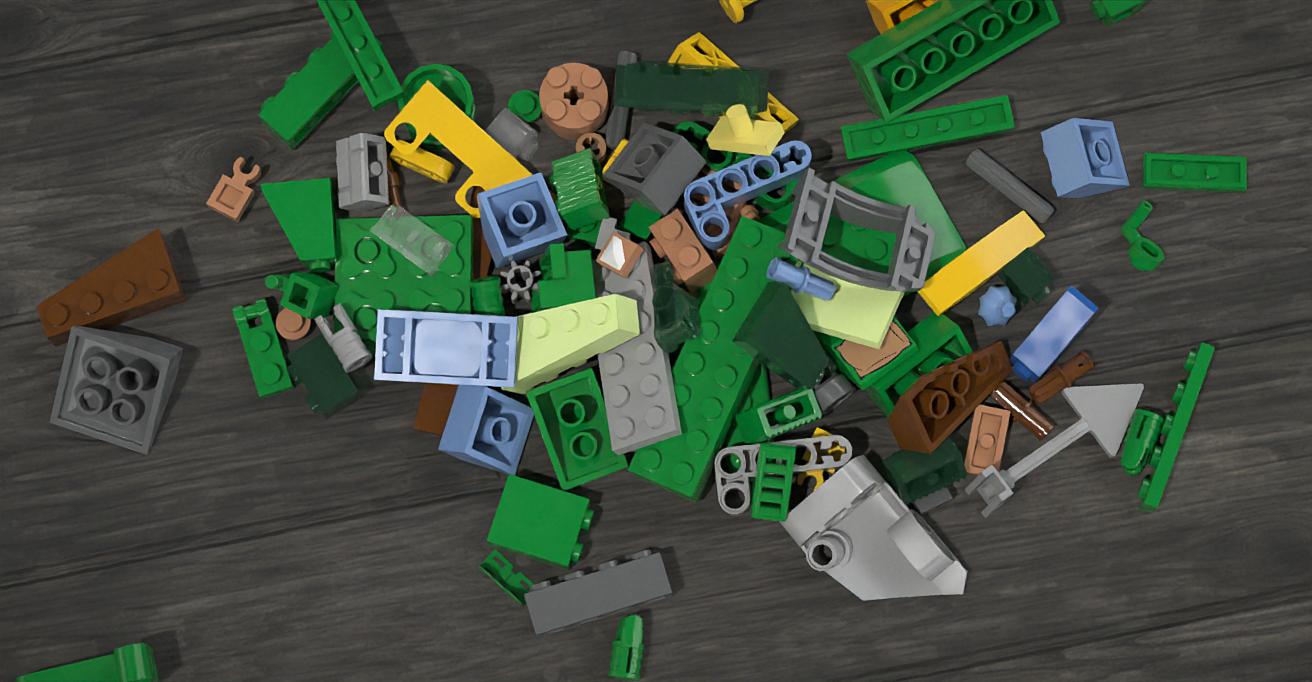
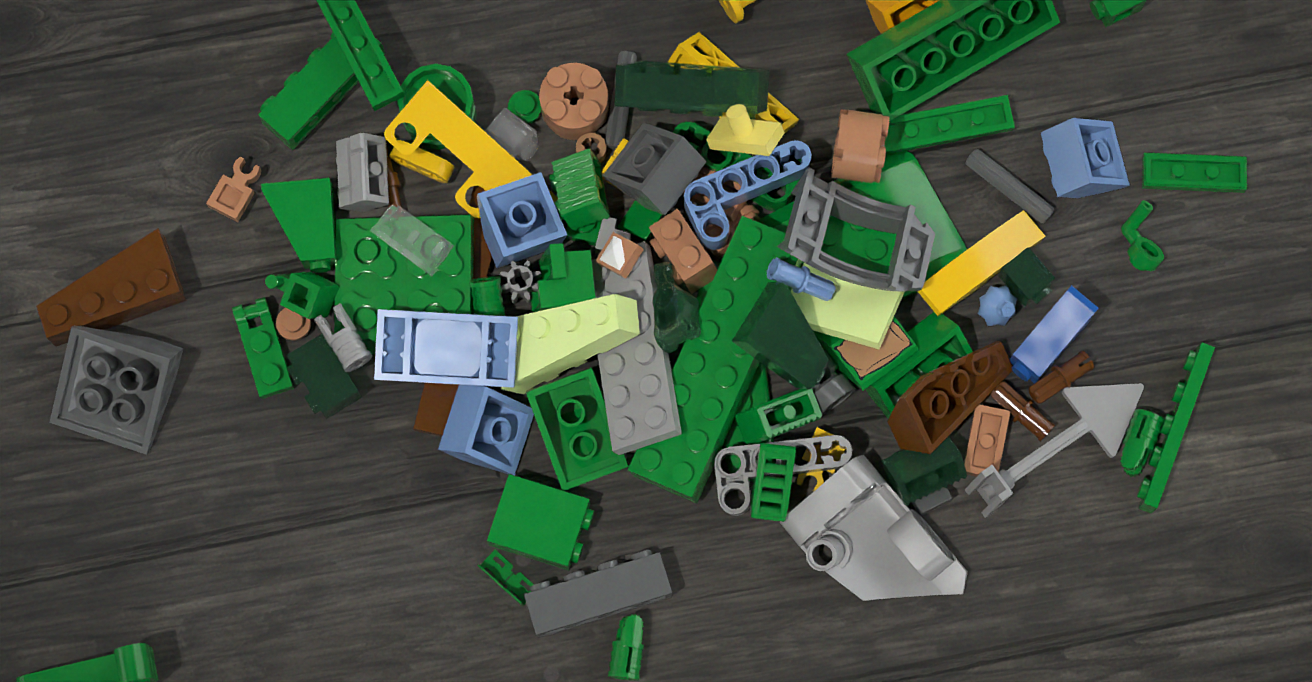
none -> nougat brick [831,109,890,183]

